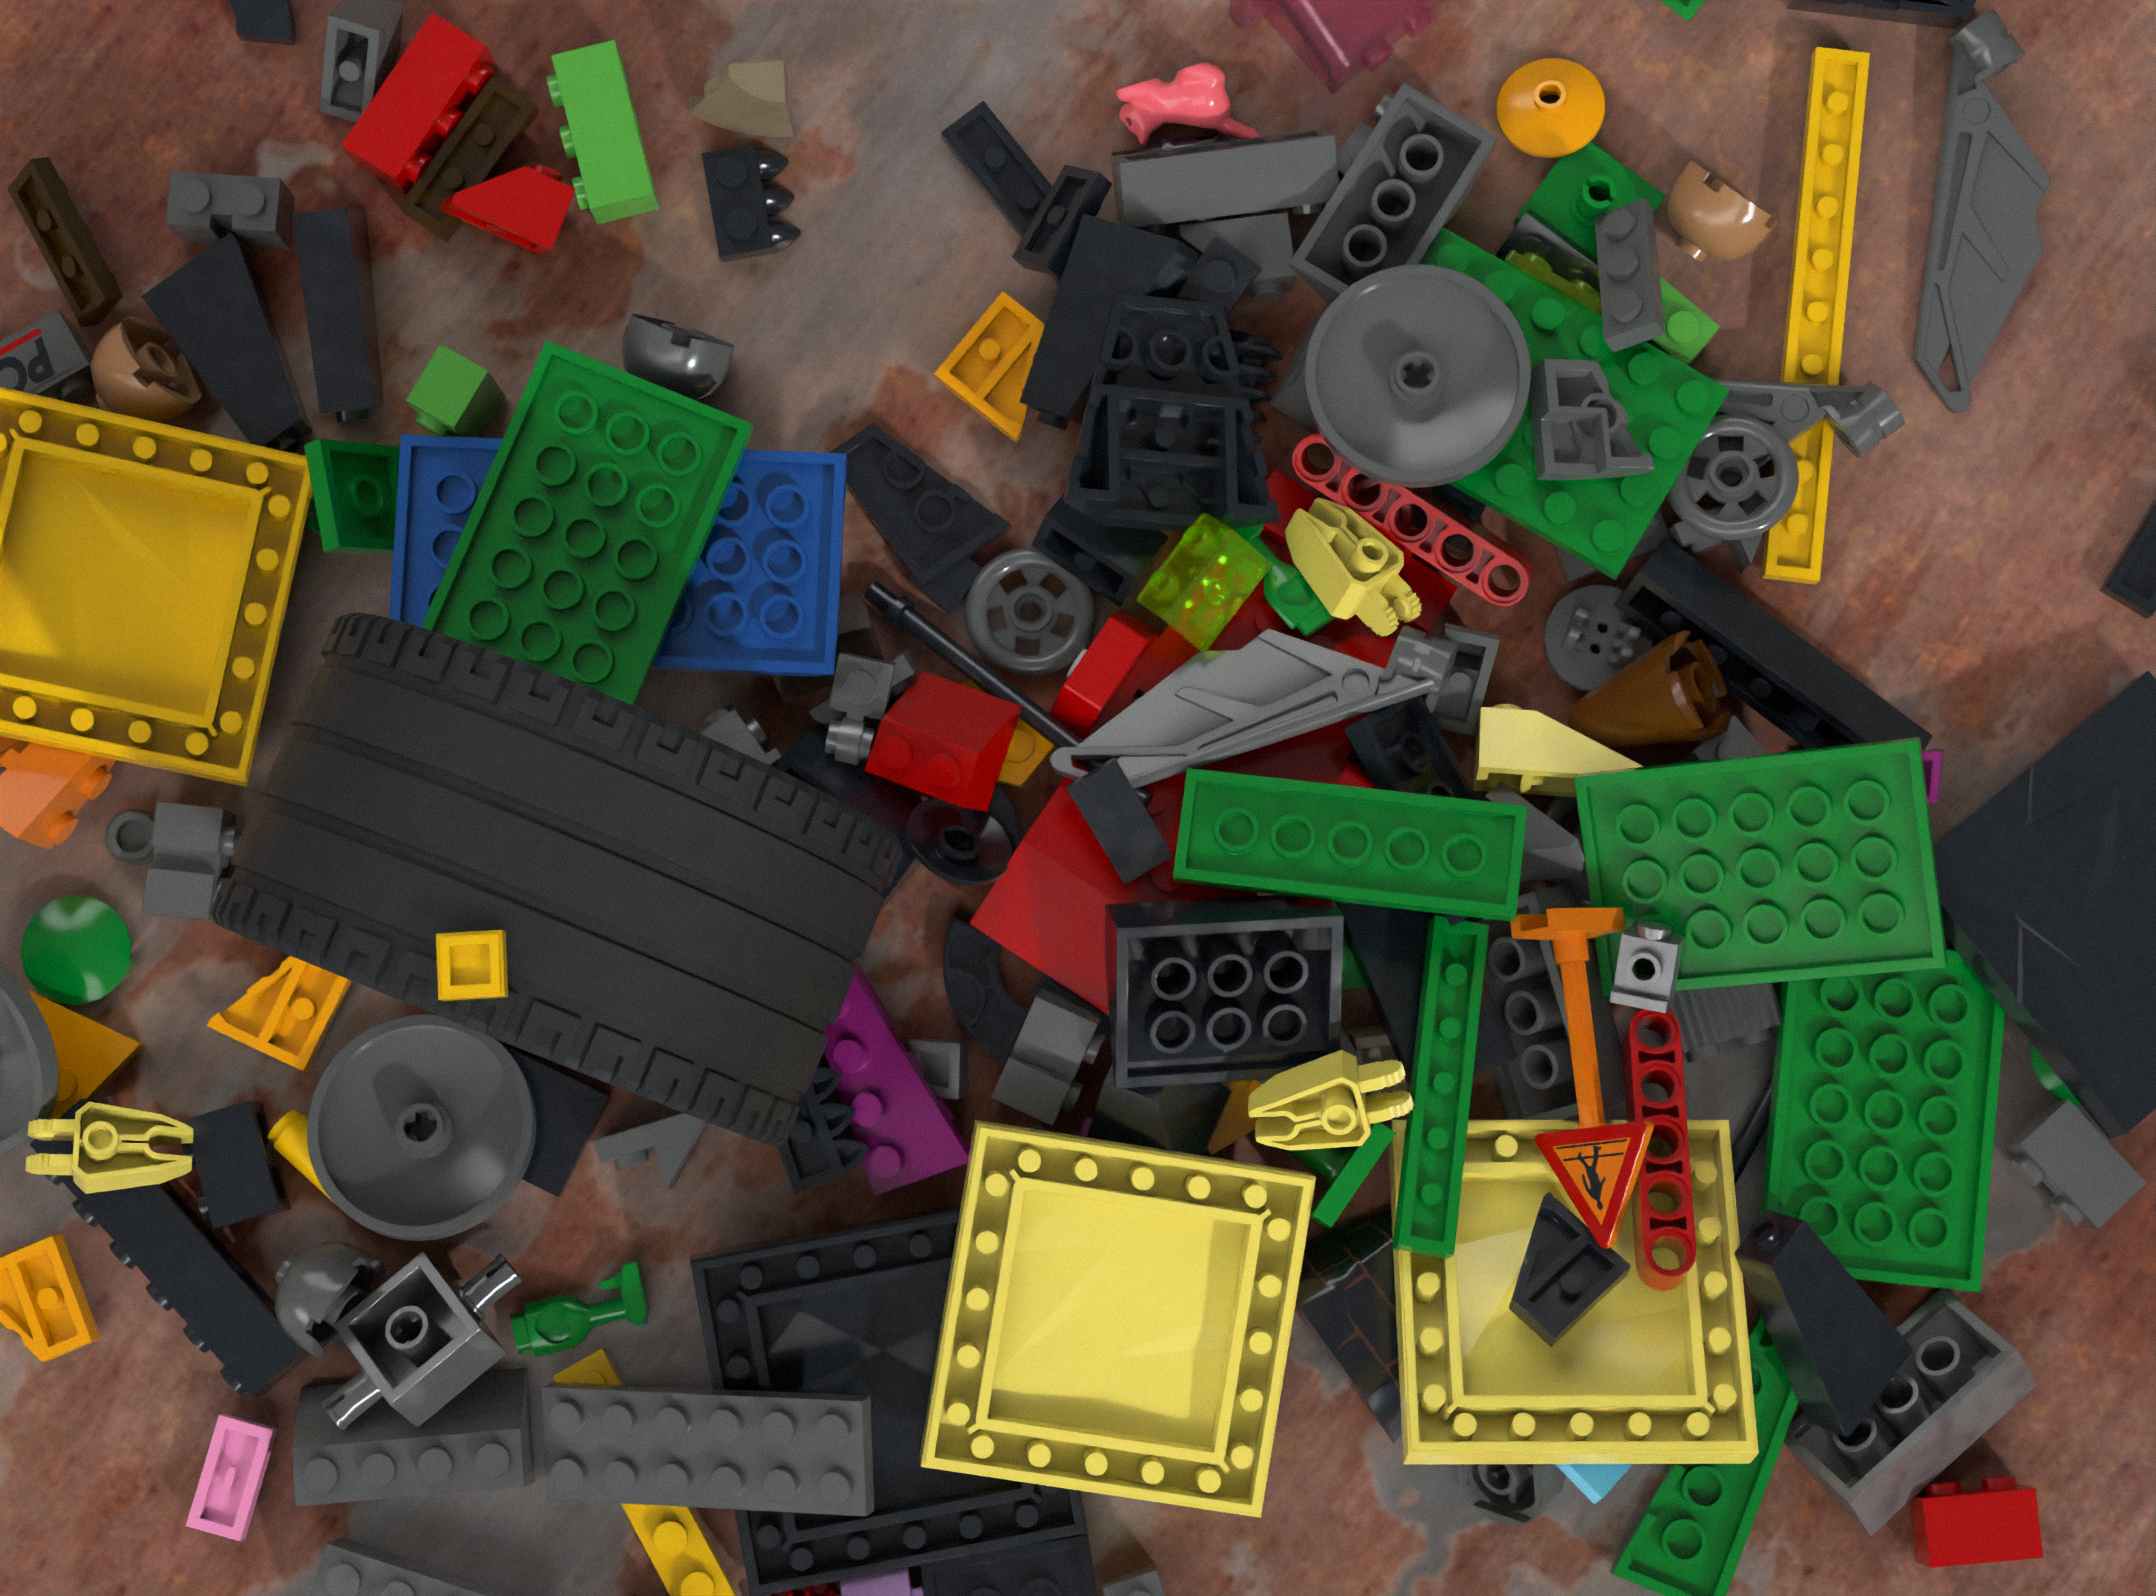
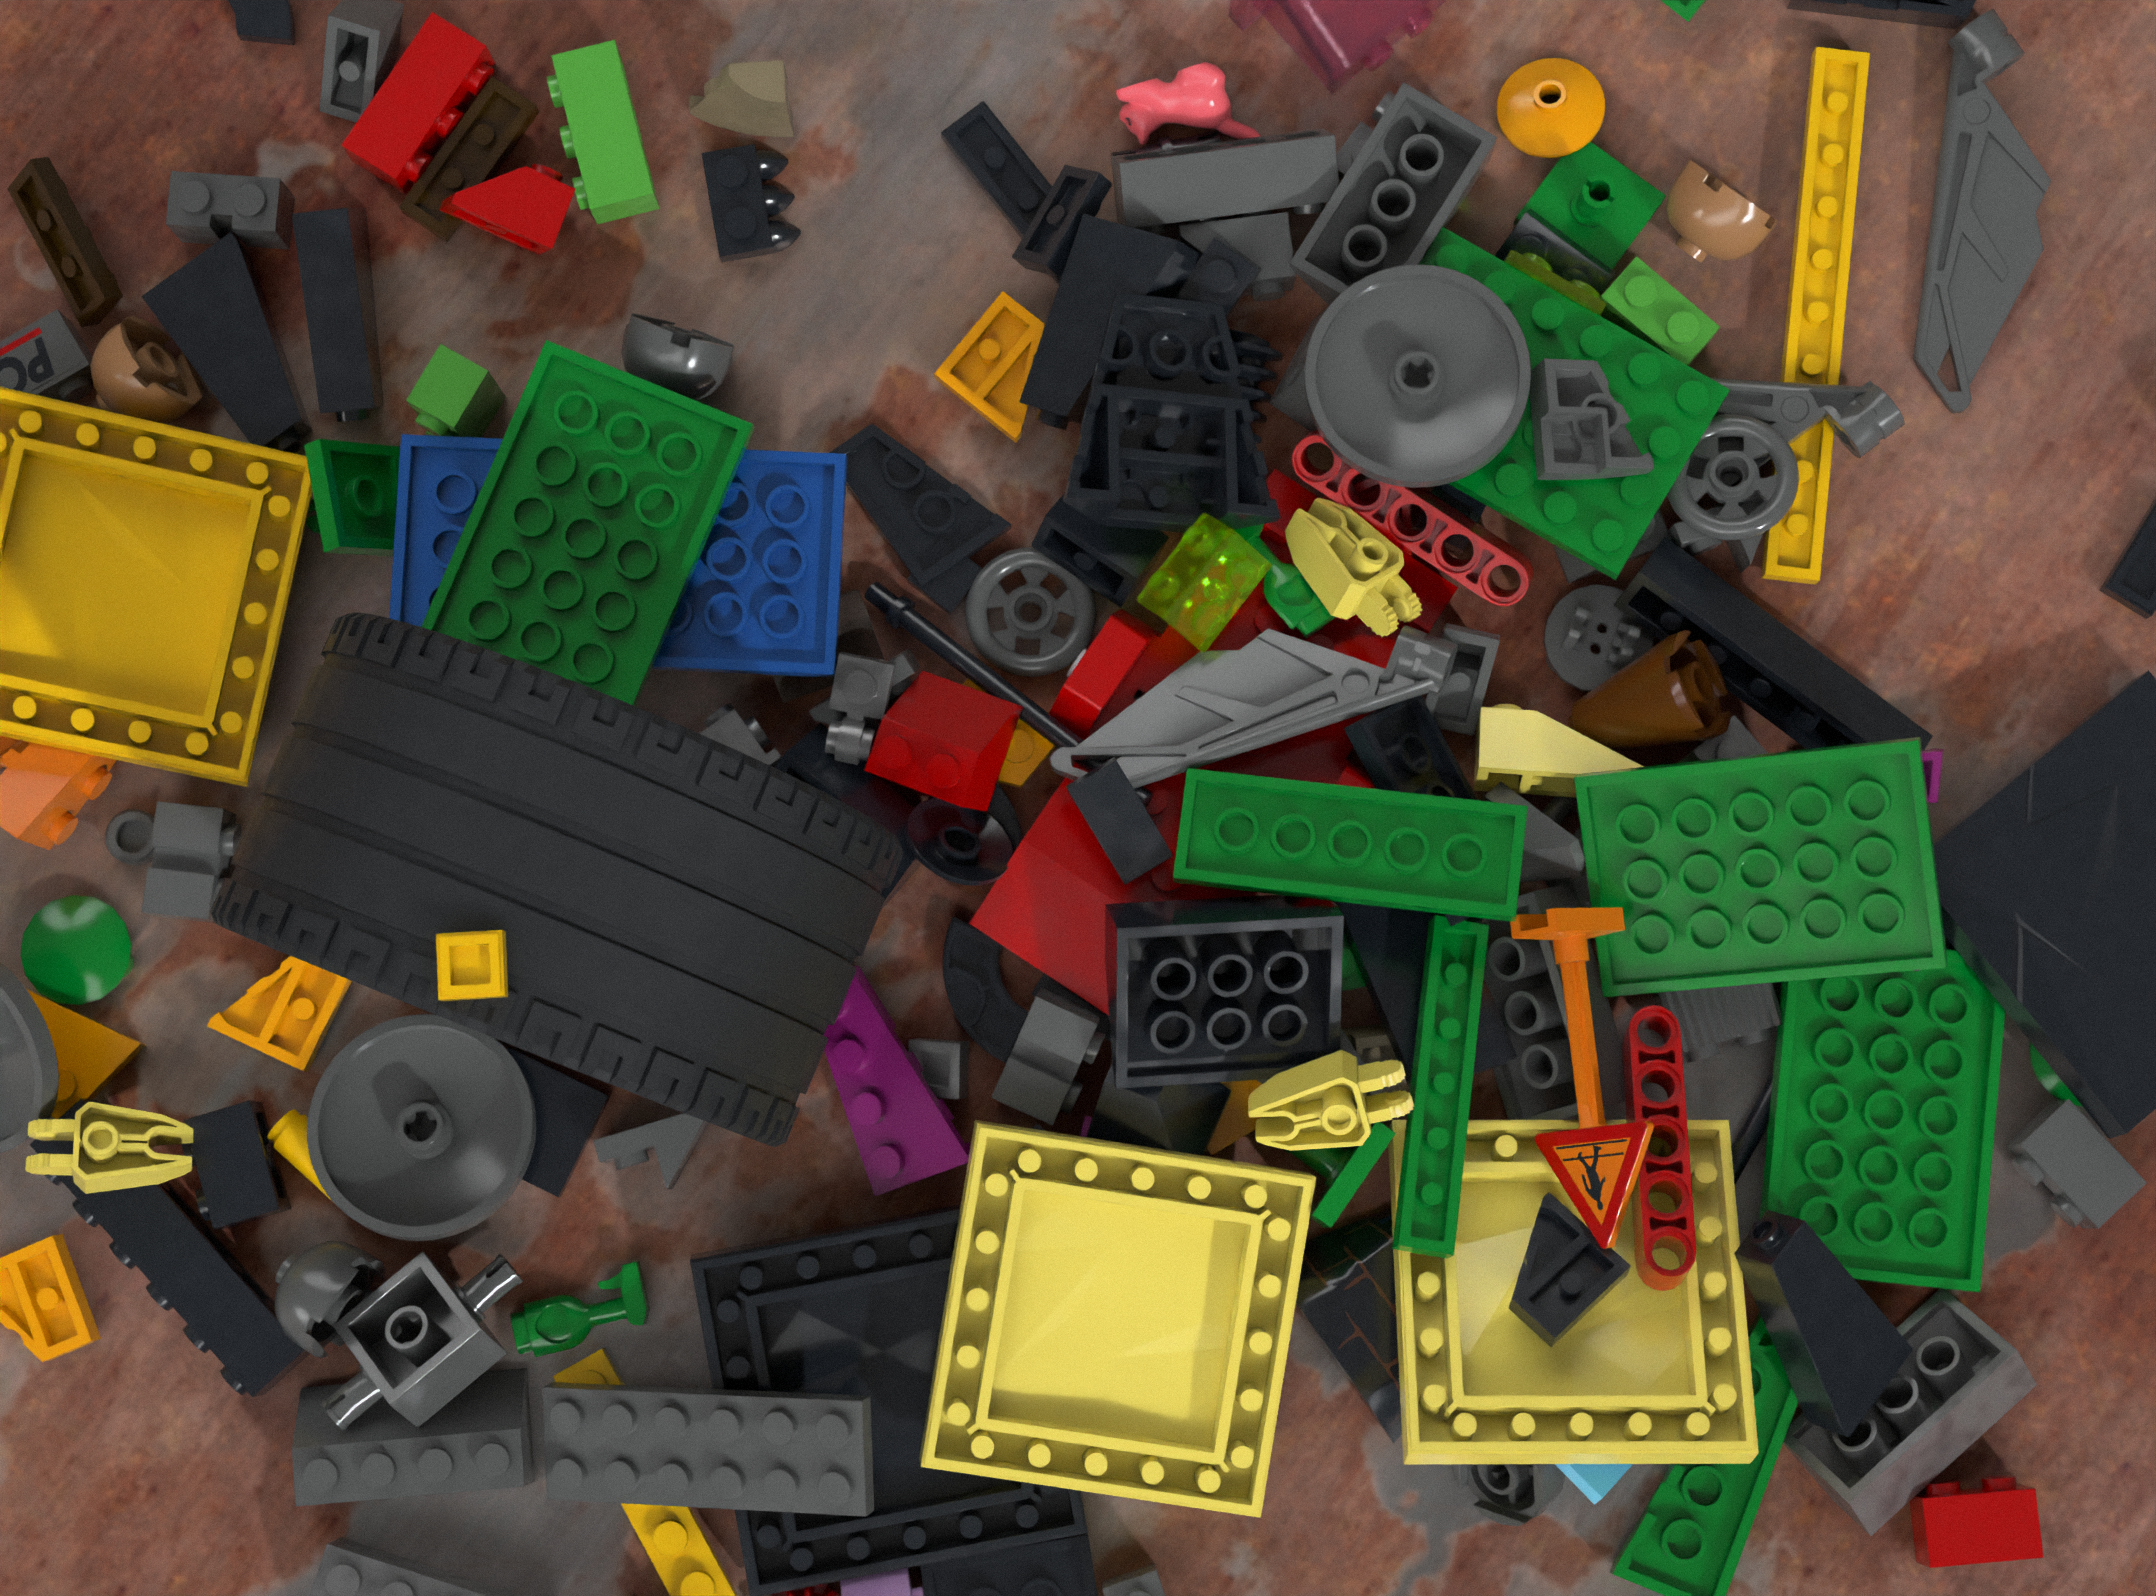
bright pink plate [186,1414,278,1541] -> none
black plate [777,1067,869,1194] -> none
dark grey plate [1595,198,1665,353] -> none
flat silver brick [1609,921,1685,1013] -> none

